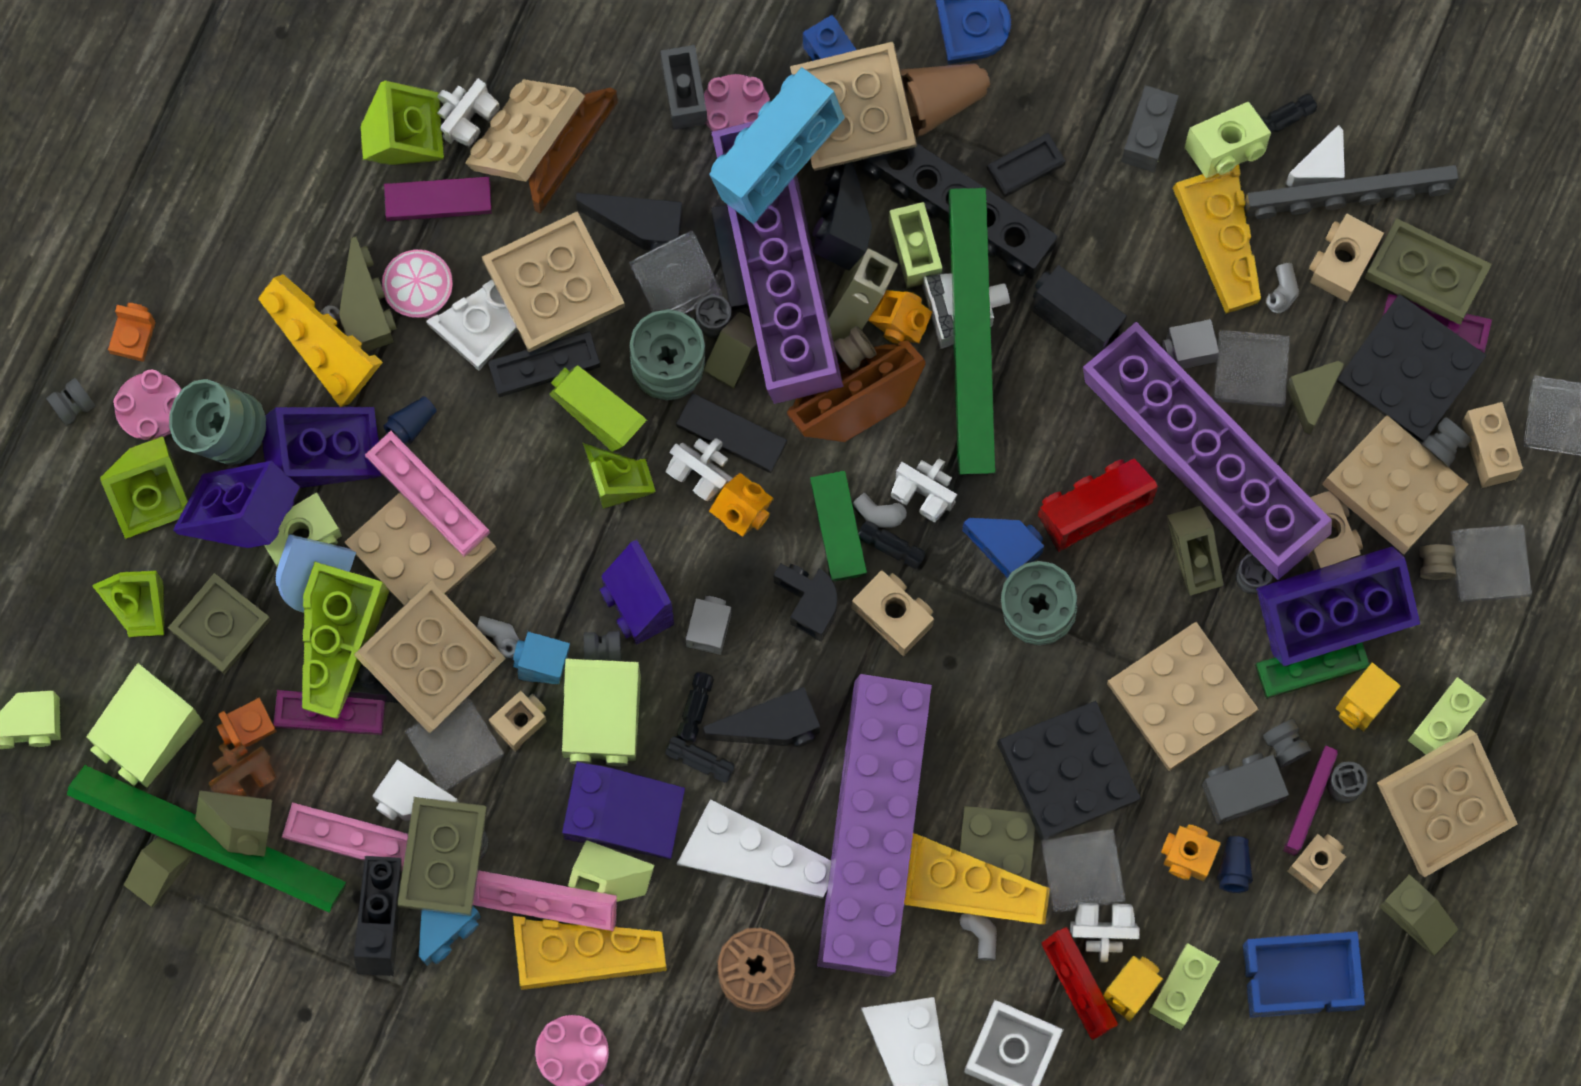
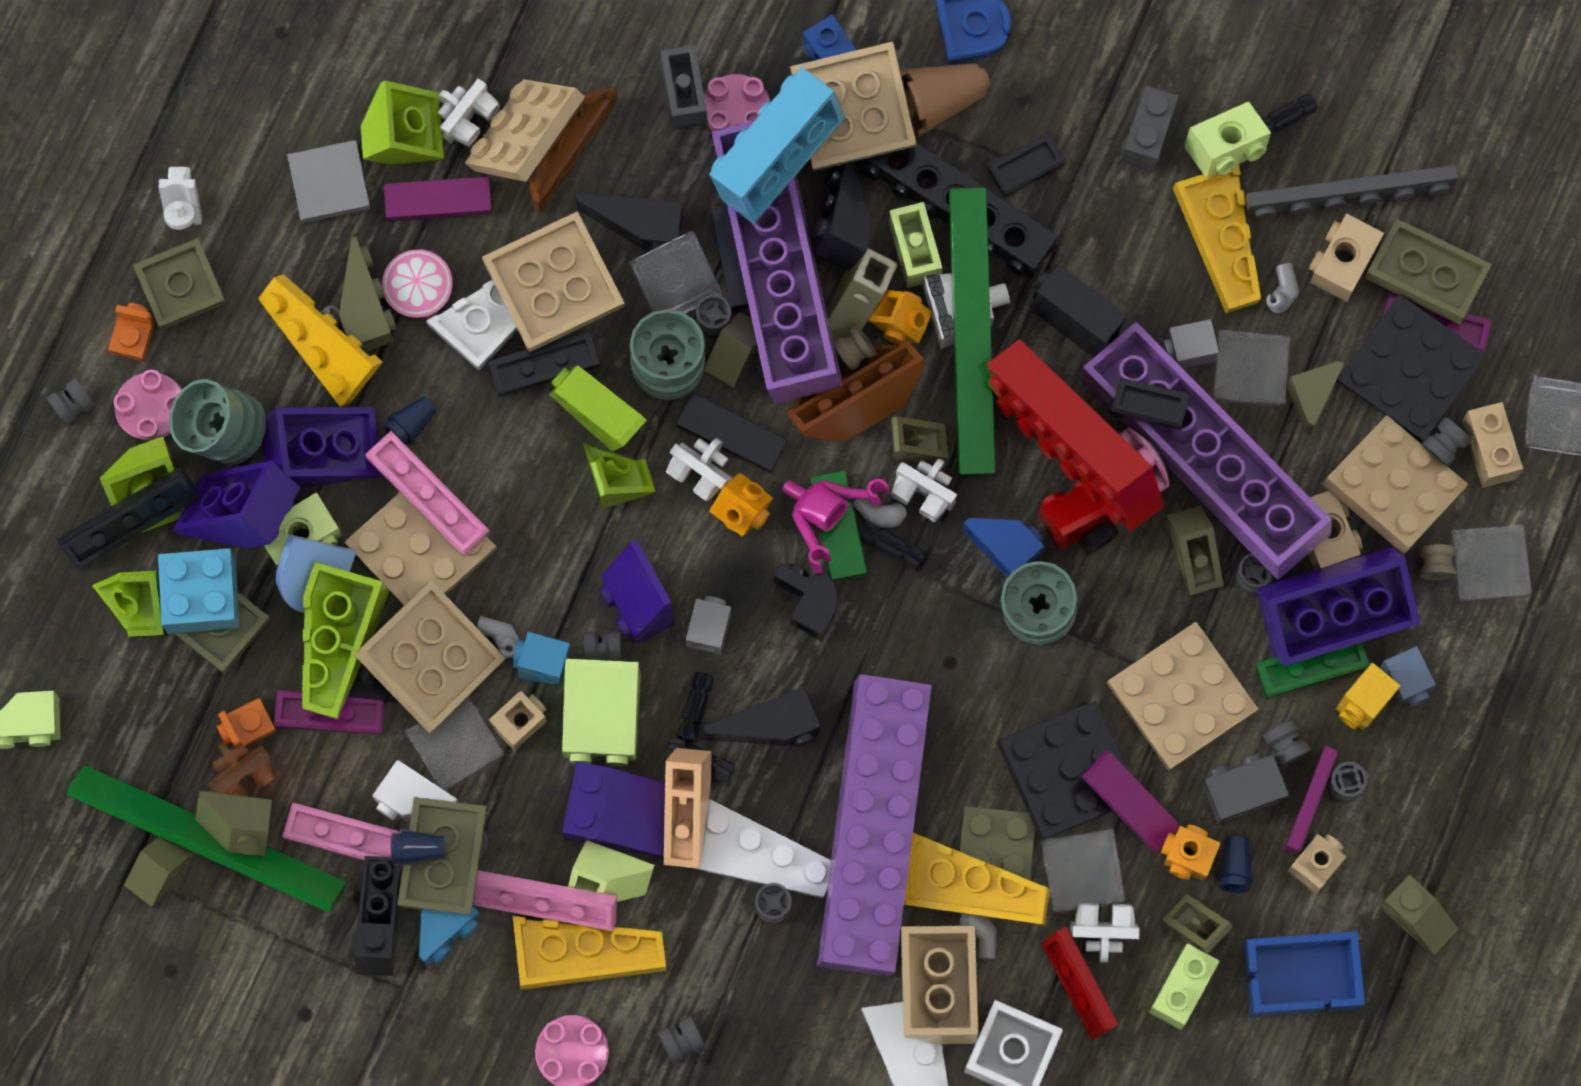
yellowish green slope [87,663,203,788] -> none
medium nougat wheel [718,928,795,1012] -> none
tan brick [851,570,934,657] -> none
yellow brick [1103,956,1163,1022] -> none
white slope [1286,126,1345,187] -> none
tan plate [1377,730,1517,877] -> none
yellowish green brick [1408,677,1486,755] -> none
none -> black tile [57,466,200,570]
none -> olive plate [133,238,226,331]
none -> medium azure brick [158,548,240,634]
none -> white hips [159,167,202,230]
none -> light grey tile [287,140,371,223]
none -> dark blue cone [391,829,445,866]
none -> dark grey wheel [657,1016,706,1065]
none -> light nougat slope [664,748,712,868]
none -> dark grey wheel [755,883,792,924]
none -> dark pink piece [782,479,890,574]
none -> olive slope [890,416,949,465]
none -> tan slope [901,926,978,1044]
none -> red brick [986,339,1164,532]
none -> black tile [1080,521,1119,555]
none -> magenta tile [1082,751,1181,852]
none -> black tile [1111,378,1190,431]
none -> bright pink dish [1119,428,1169,493]
none -> olive slope [1162,894,1233,954]
none -> sand blue brick [1380,646,1436,707]

